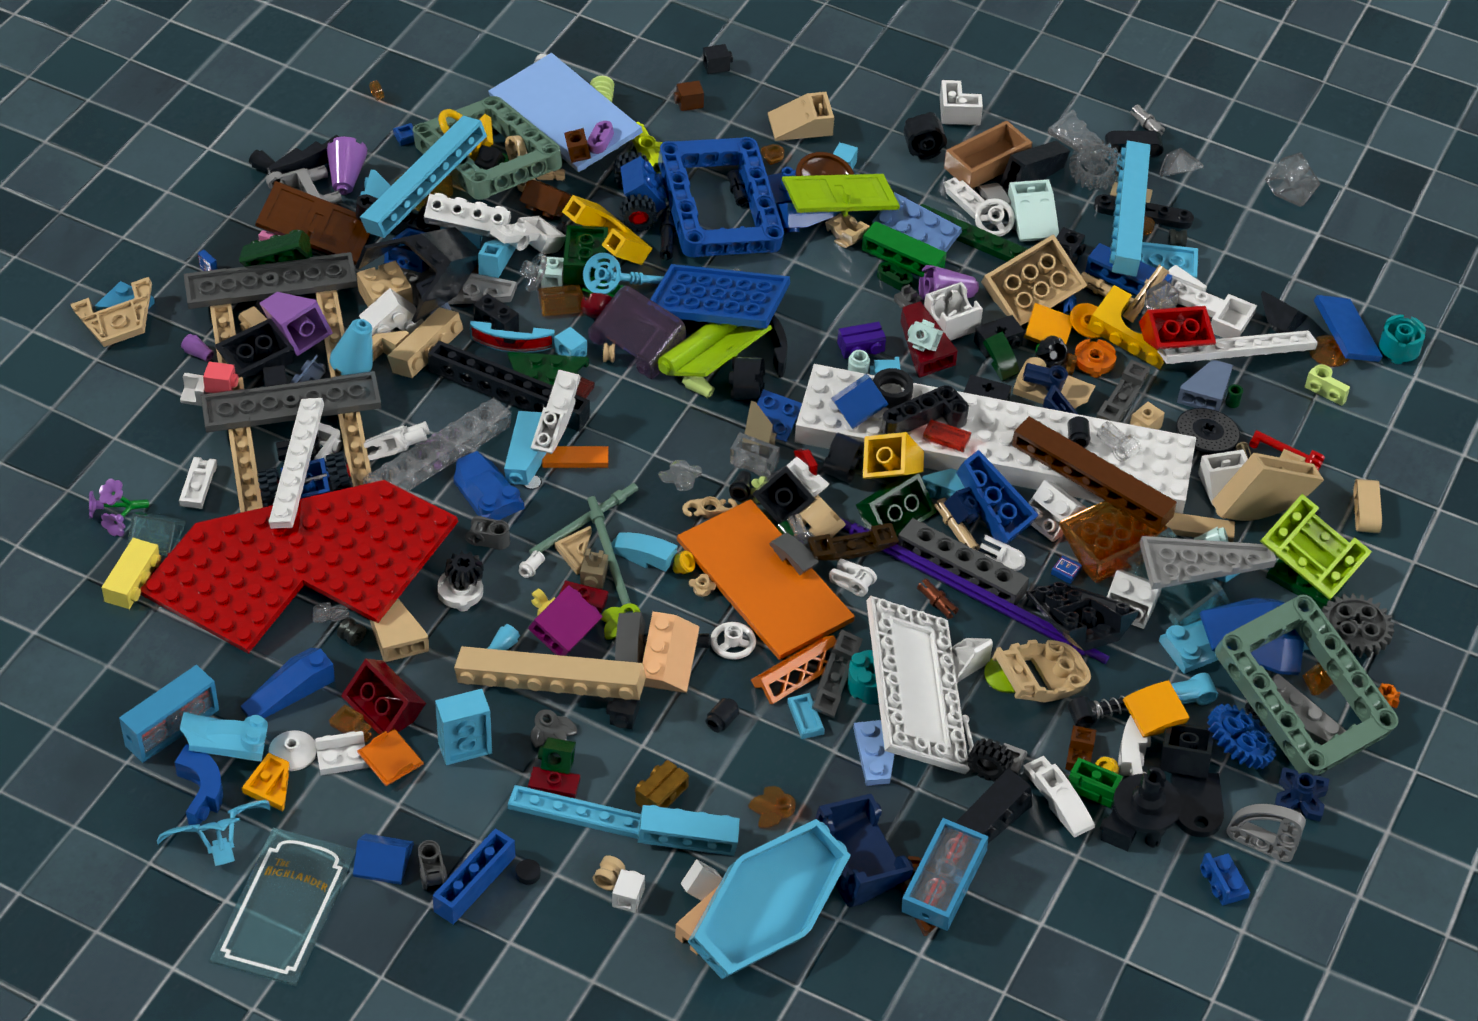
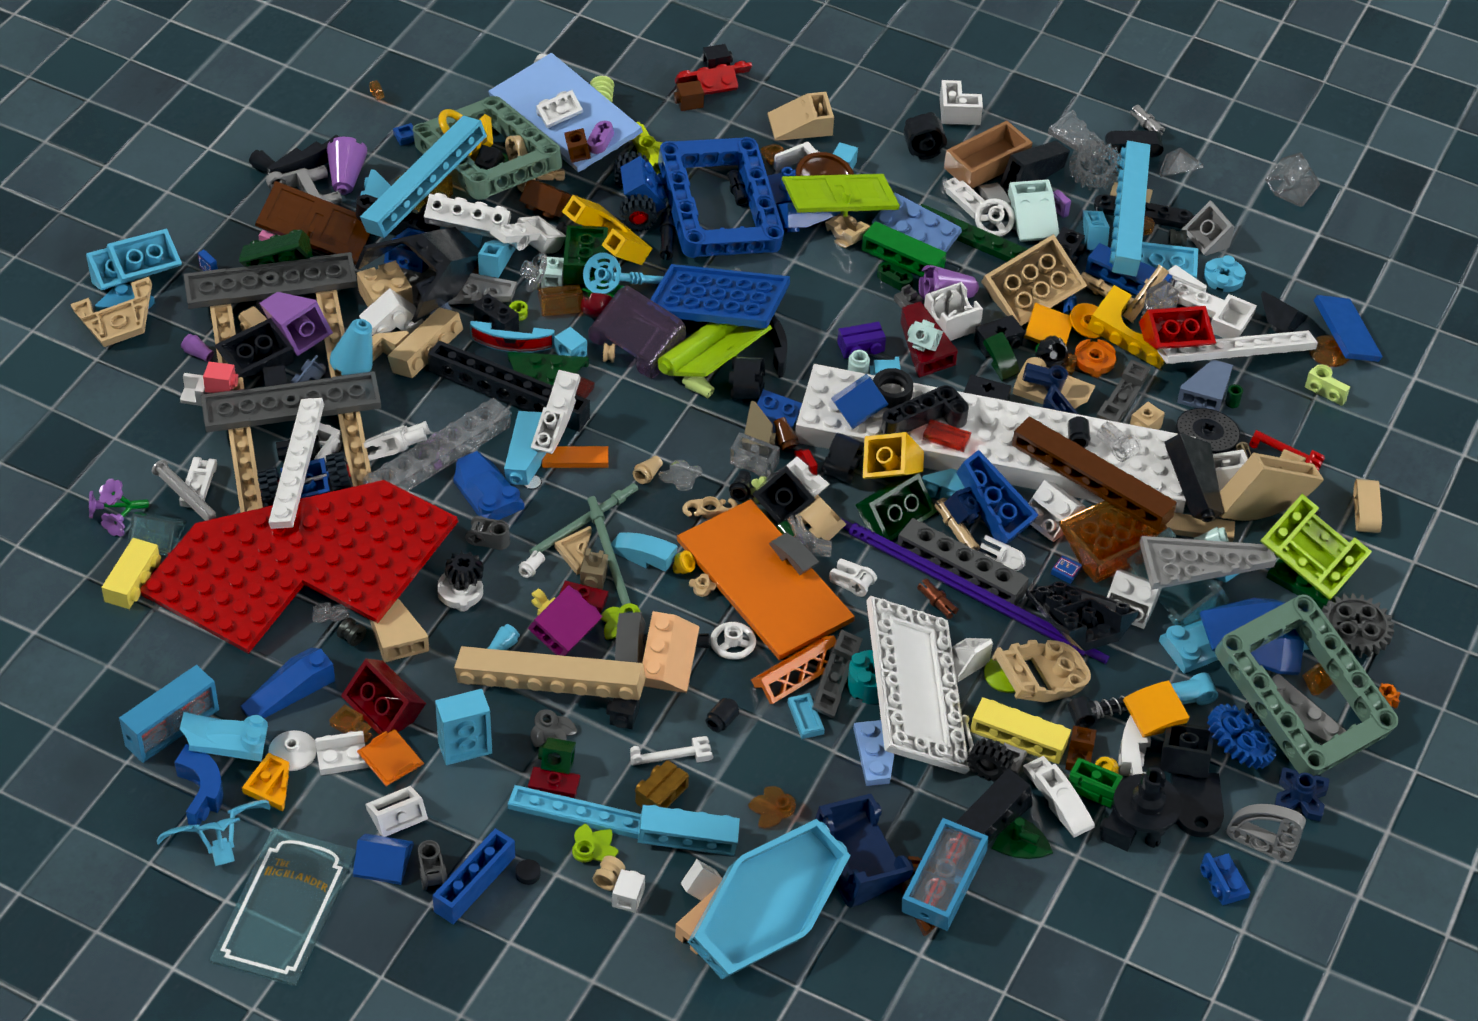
dark brown slope [808,523,899,561] -> none
teal brick [1378,314,1426,364] -> none
none -> medium azure slope [86,229,182,290]
none -> light grey axle [152,460,216,521]
none -> white tile [365,786,428,837]
none -> lime bush [509,300,528,321]
none -> white bracket [536,90,583,128]
none -> lime plate [572,824,618,862]
none -> white hinge [630,736,713,766]
none -> tan cone [633,456,663,484]
none -> red bracket [675,61,752,95]
none -> reddish brown cone [773,417,798,451]
none -> white bracket [774,142,819,171]
none -> light yellow brick [970,697,1071,764]
none -> dark green shield [991,816,1053,859]
none -> medium lavender tile [1053,190,1071,218]
none -> medium azure slope [1082,210,1110,252]
none -> black slope [1164,433,1224,522]
none -> light grey slope [1182,200,1234,256]
none -> medium azure plate [1204,255,1246,292]

